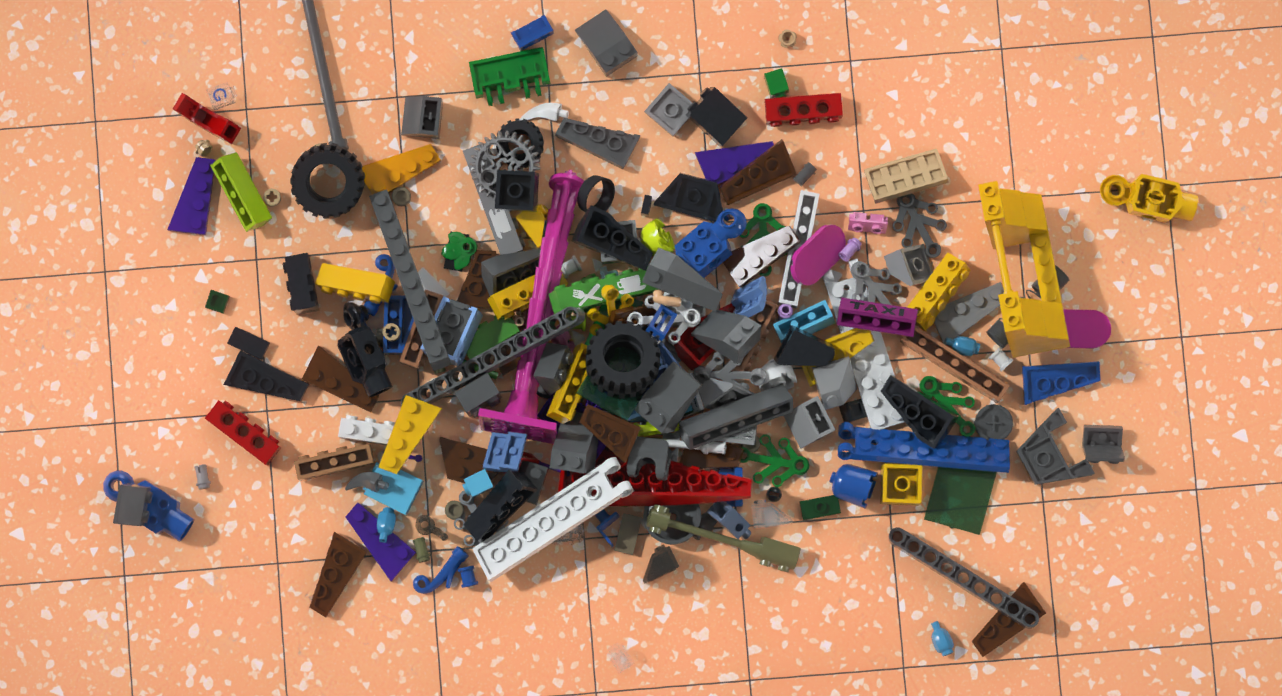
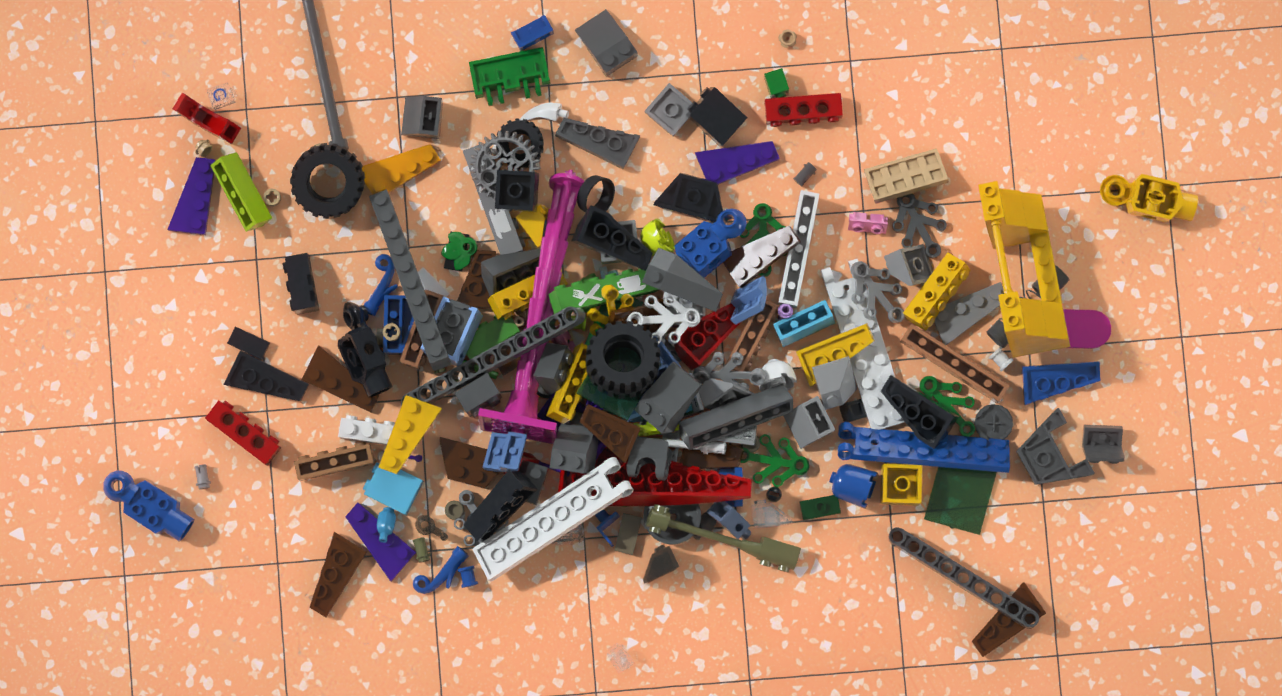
dark grey slope [113,483,153,526] -> none
dark green tile [205,290,230,314] -> none
yellow brick [315,263,395,304] -> none
dark grey bar [345,472,389,493] -> none
dark tan tile [392,187,411,207] -> none
medium azure brick [462,469,494,498] -> none
white bush [561,255,582,279] -> none
black tile [641,195,652,217] -> none
blue tile [646,304,677,341] -> none
light nougat arm [652,290,681,307] -> none
dark grey slope [691,310,761,364] -> none
reddish brown wing [719,139,797,205] -> none
black slope [774,325,835,366] -> none
dark pink tile [791,225,846,285] -> none
magenta brick [837,297,918,337] -> none
lavender pin [839,238,862,262] -> none
dark azure plant [931,621,954,657] -> none
dark azure plant [944,336,980,356] -> none

